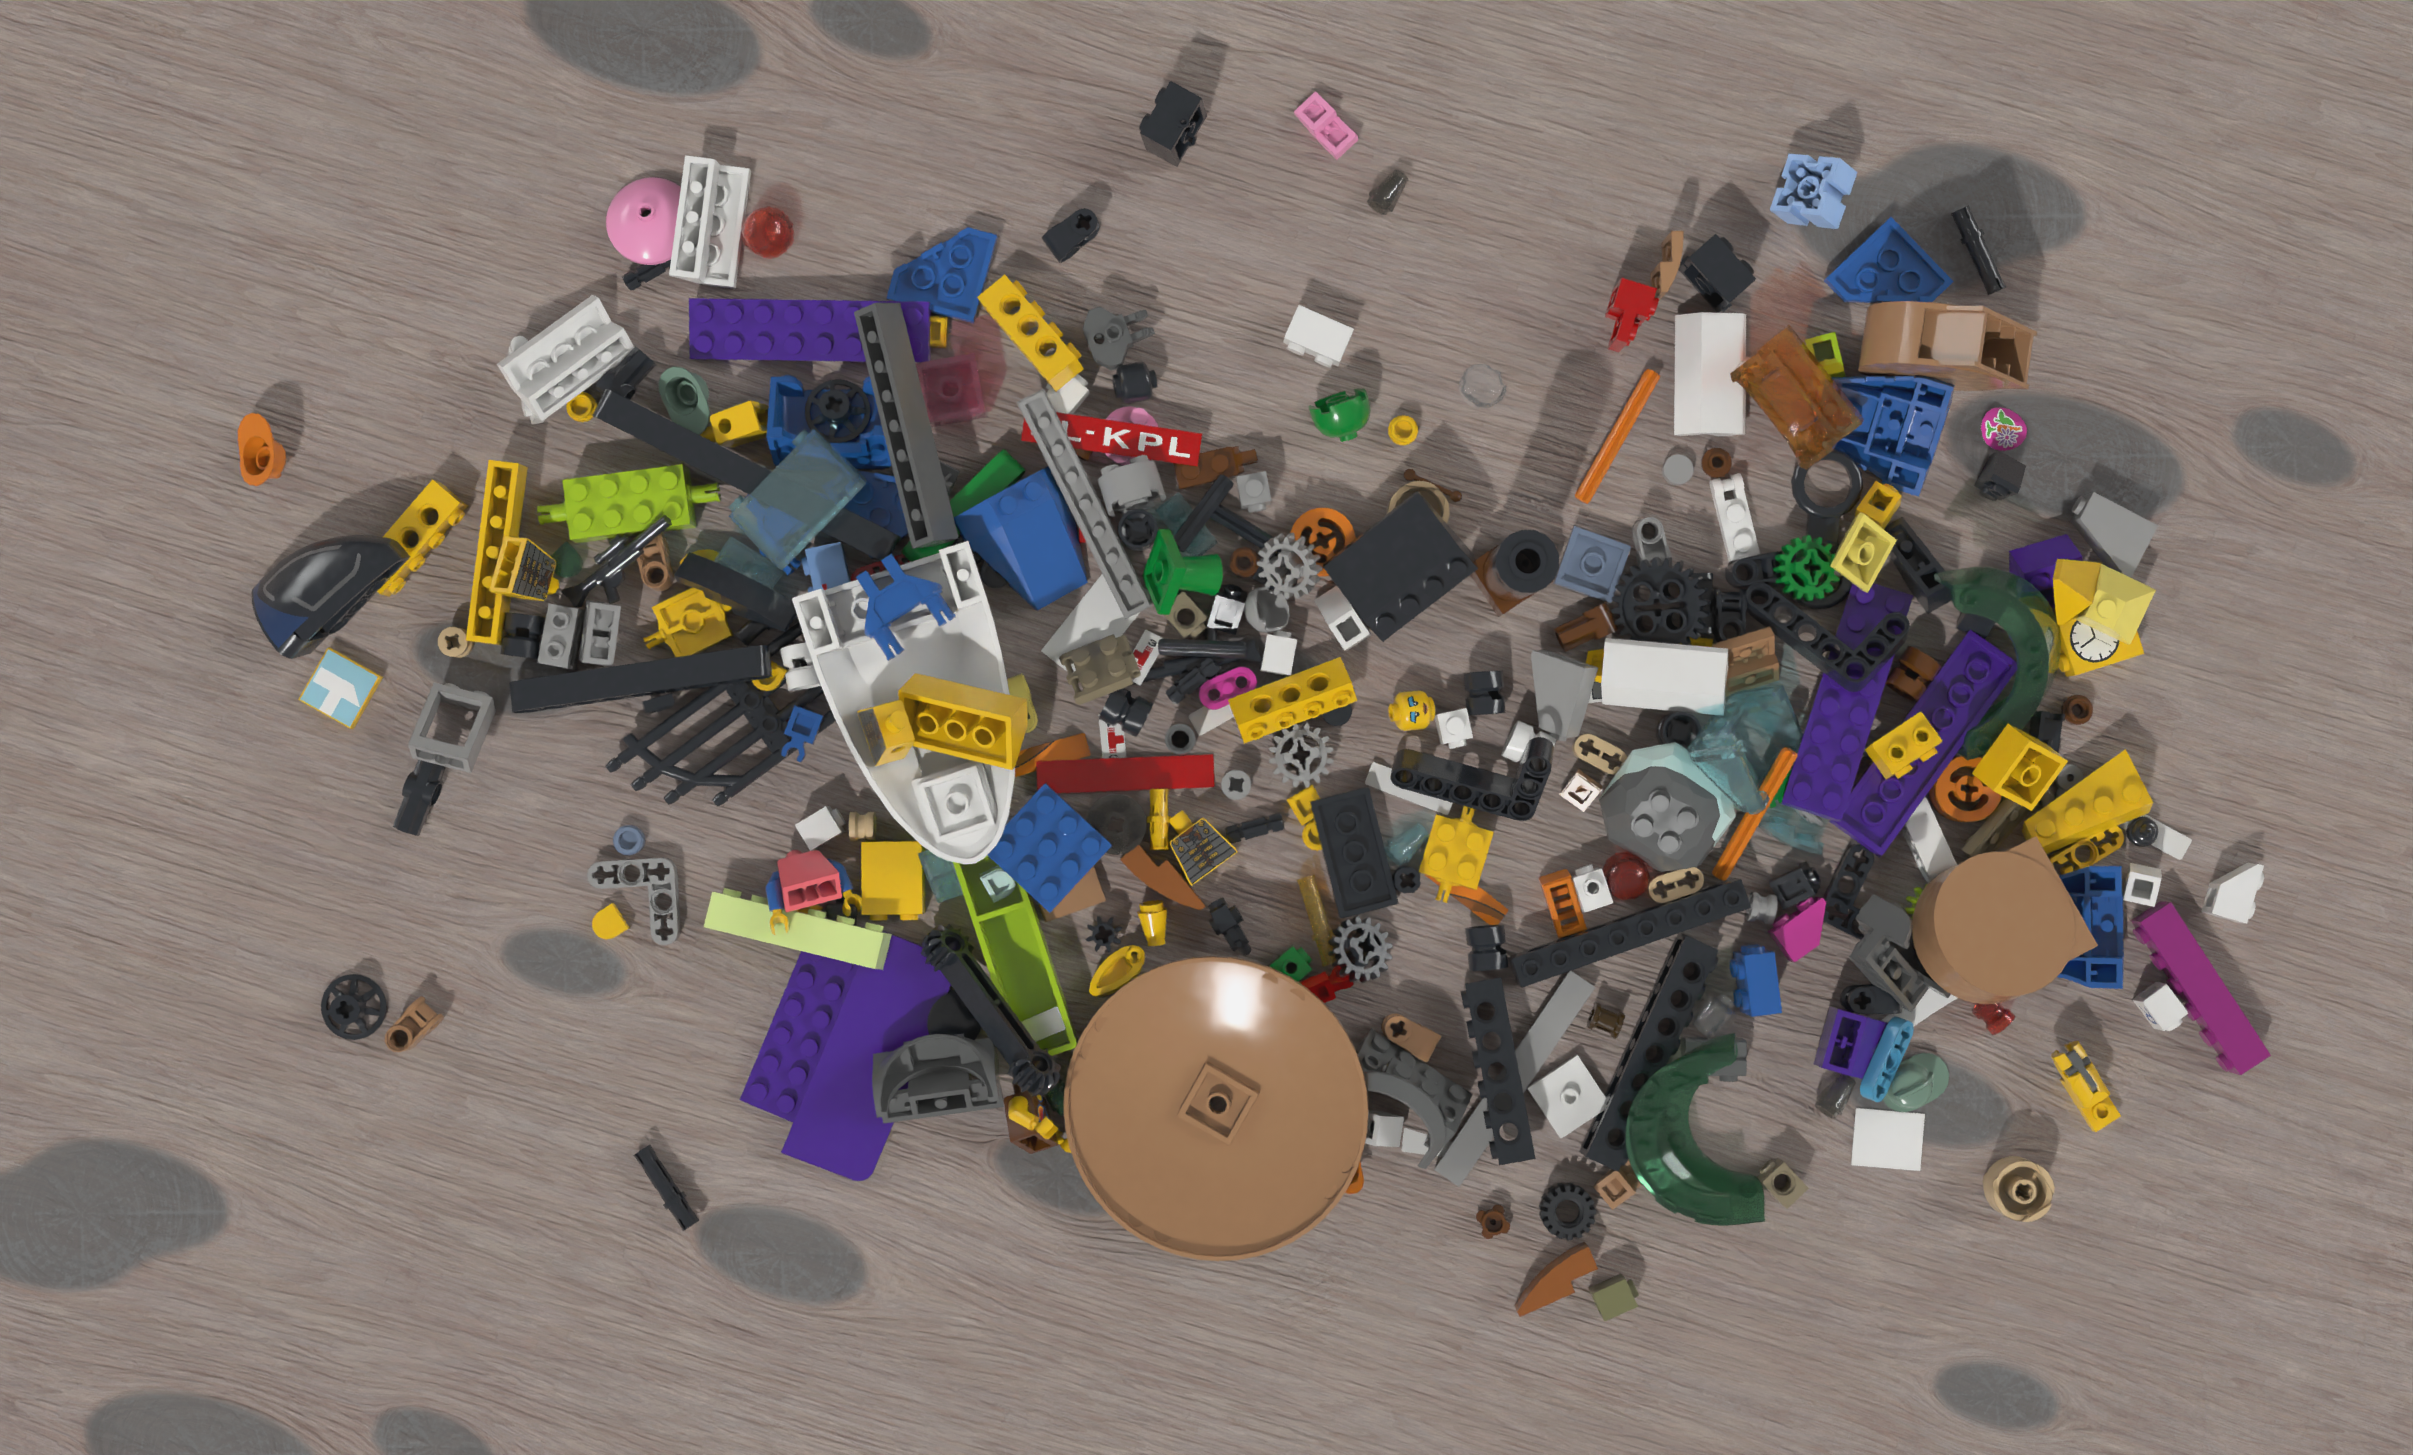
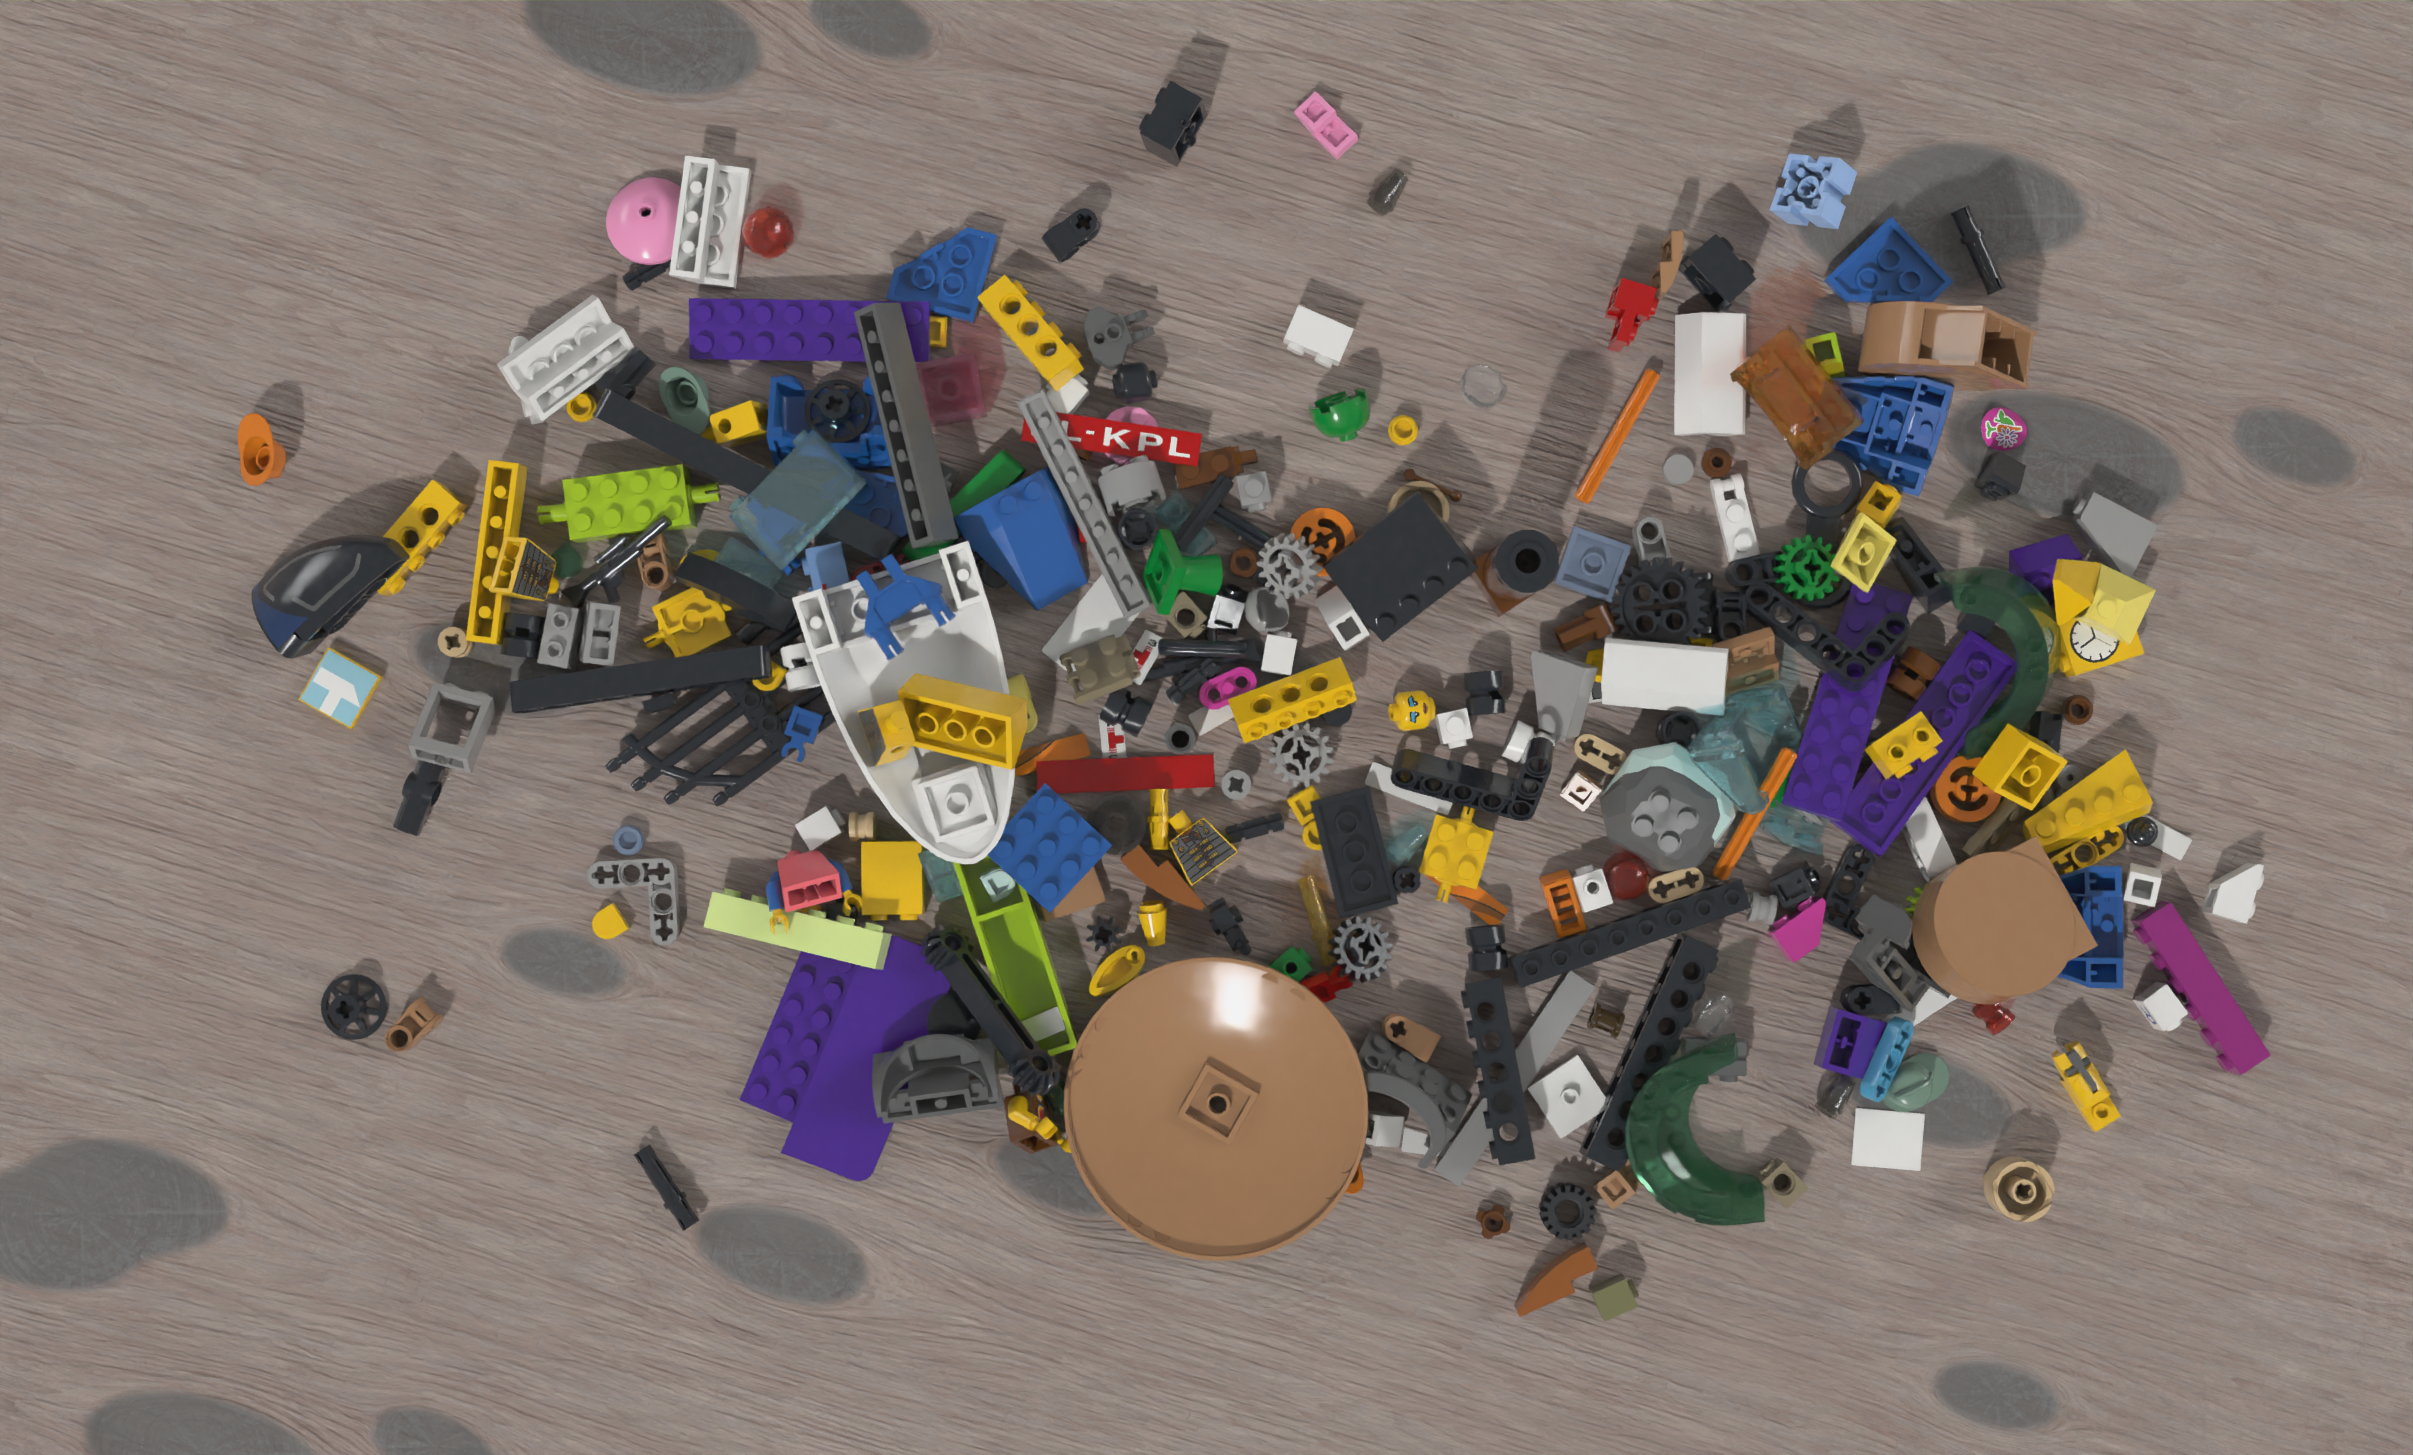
blue brick [1729,944,1782,1017] -> none

